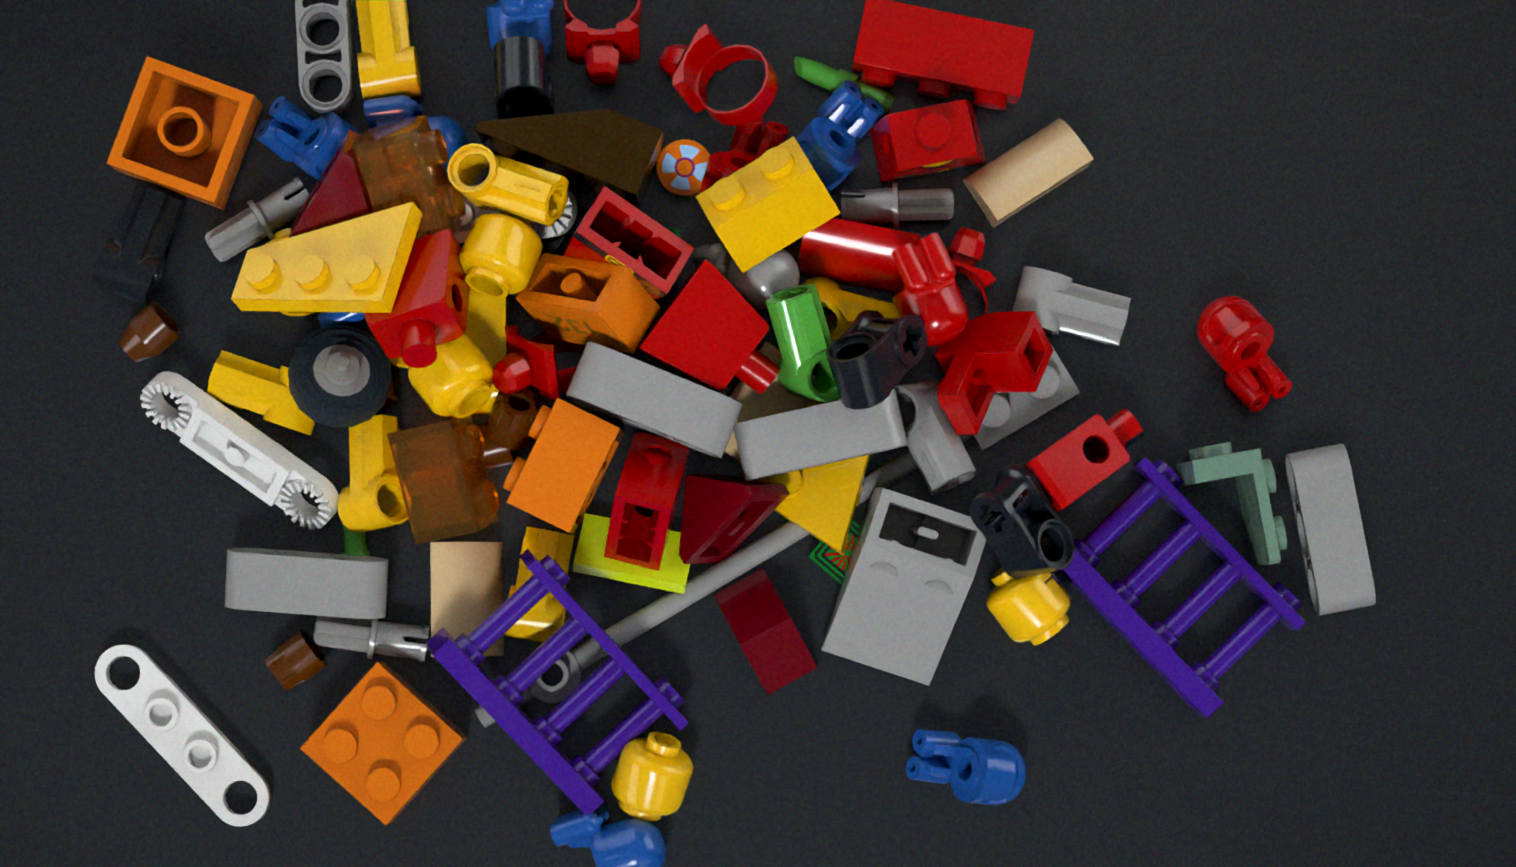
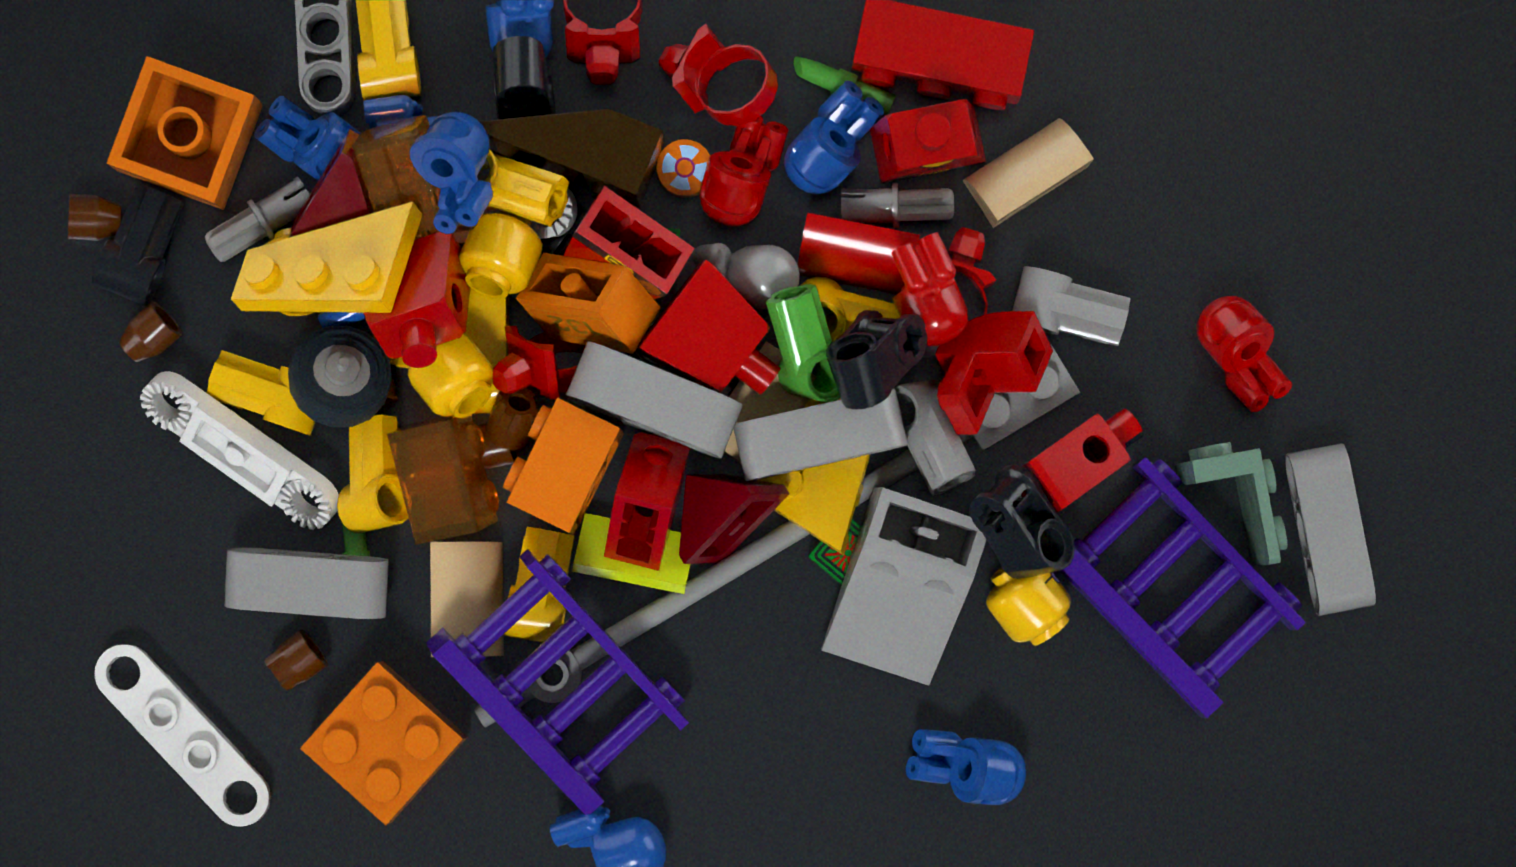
light grey axle [314,616,430,662] -> none
yellow head [611,731,694,821] -> none
yellow brick [695,136,841,273] -> none
dark red slope [713,568,817,695] -> none
none -> reddish brown hose [68,194,121,241]
none -> blue piece [410,111,493,234]

